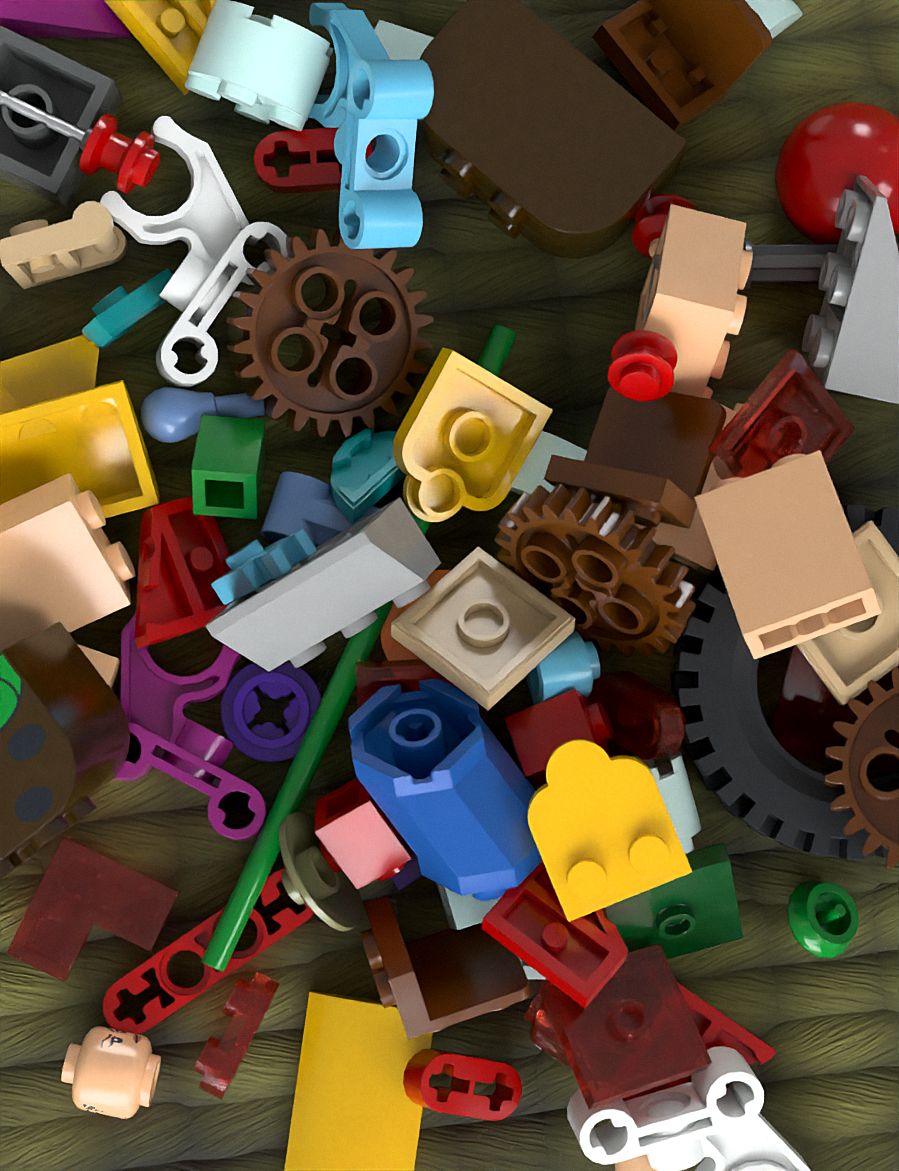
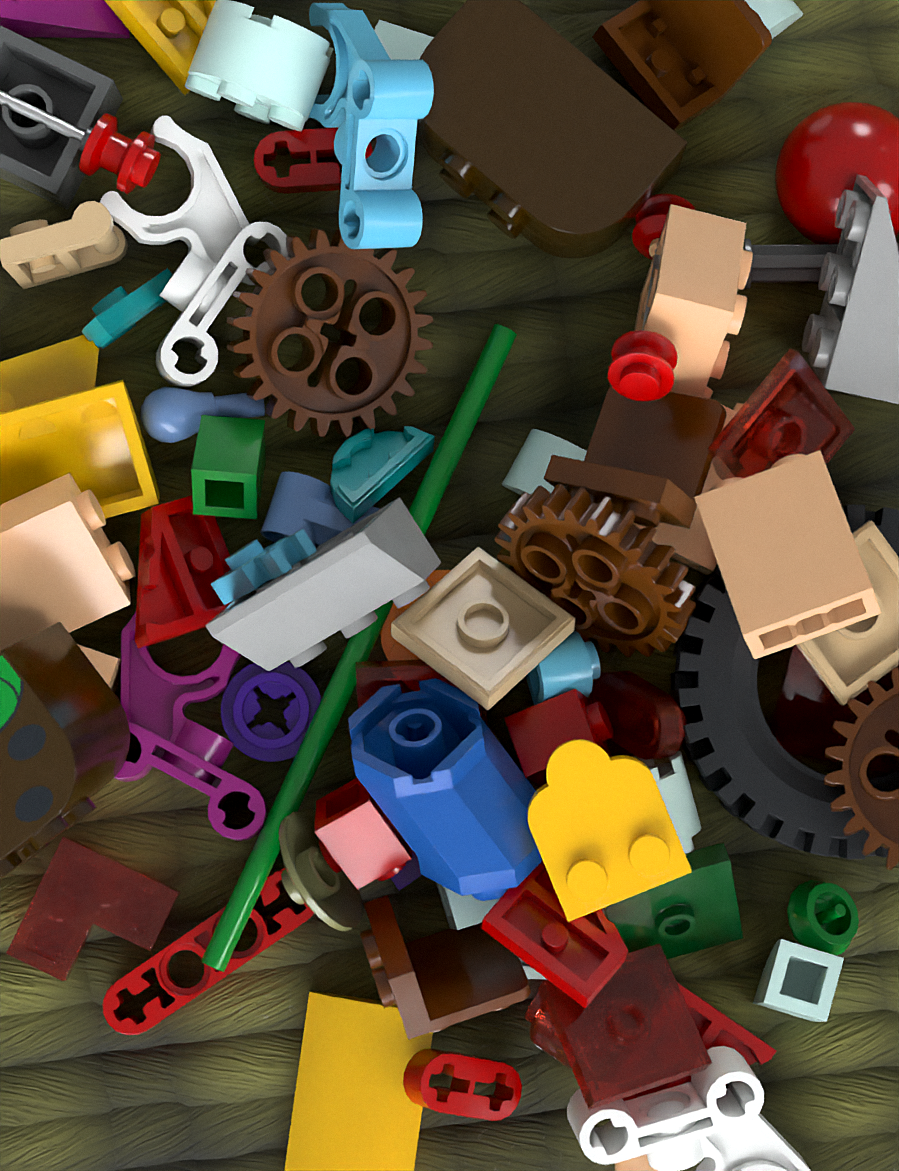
light nougat head [61,1026,161,1119] -> none
clear red plate [193,972,281,1100] -> none
yellow plate [393,347,553,522] -> none
none -> light aqua brick [753,939,844,1022]

